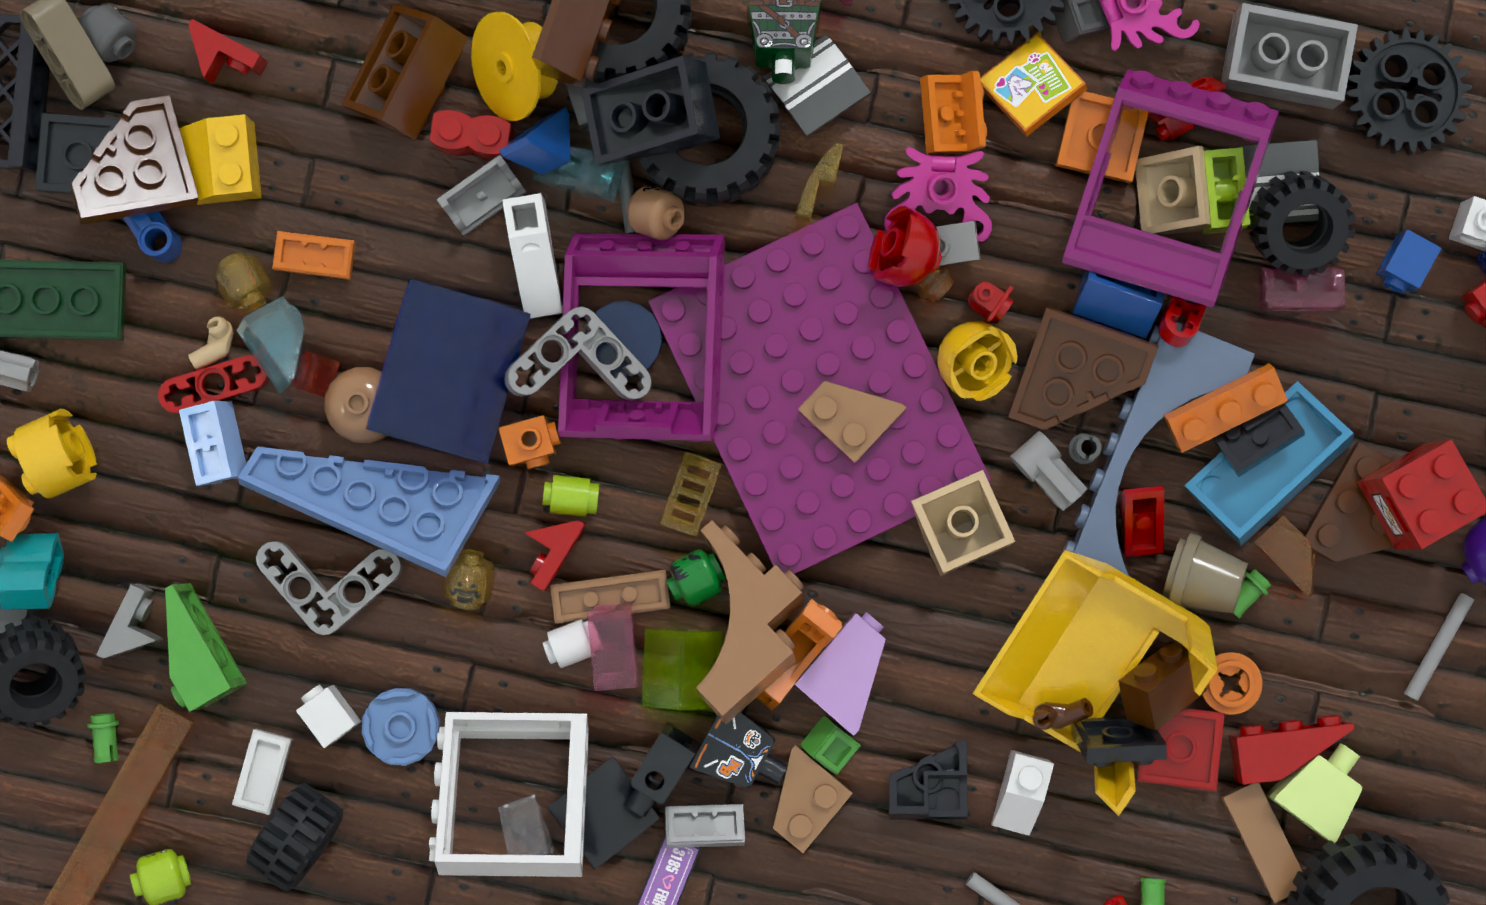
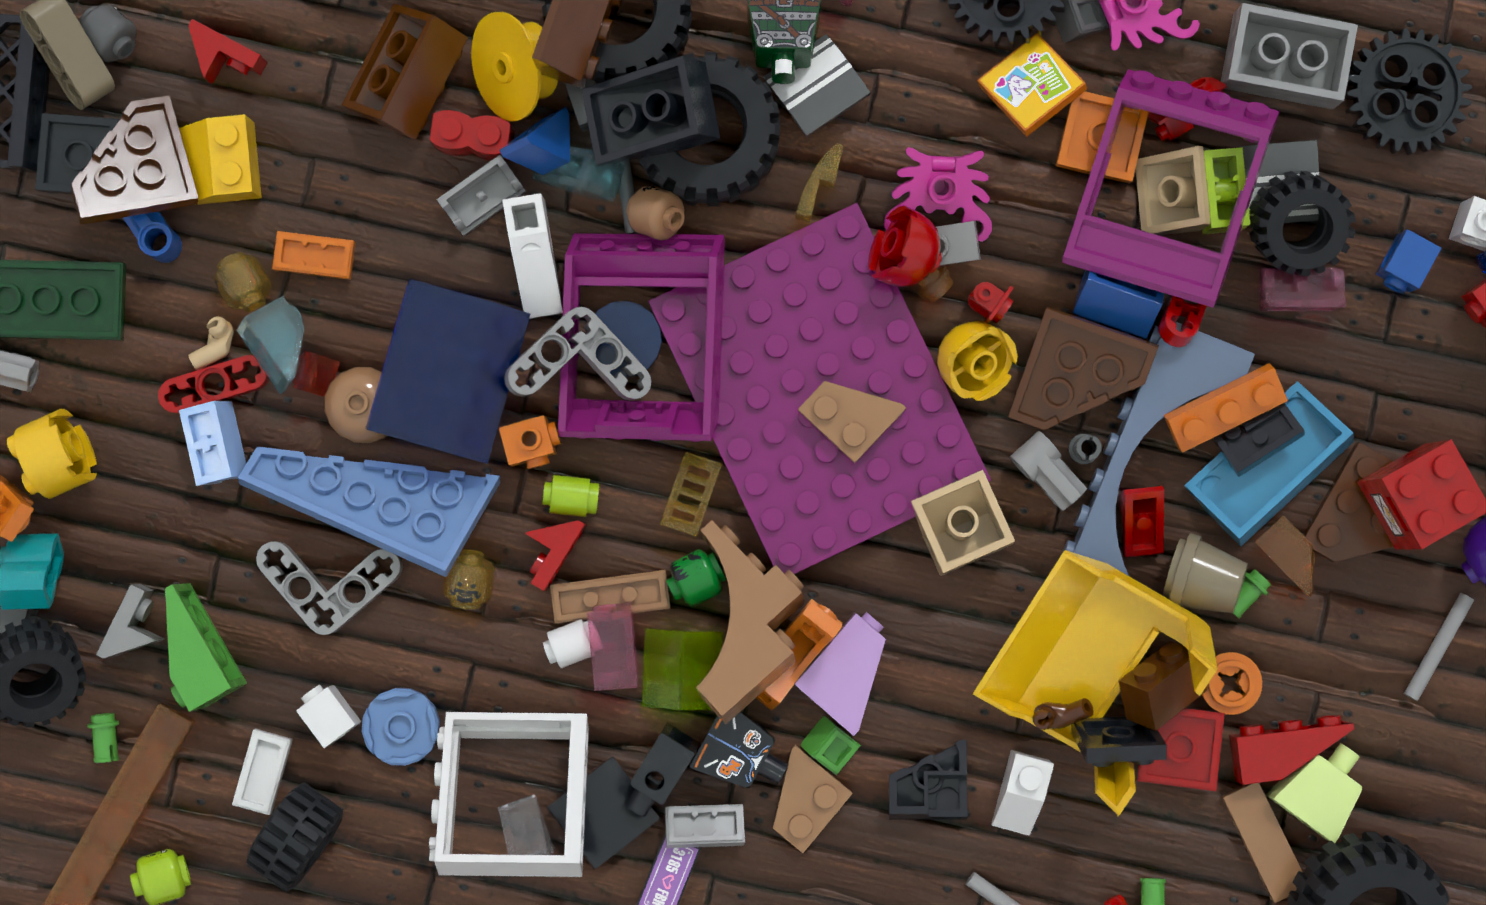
orange bracket [920,71,987,154] -> none

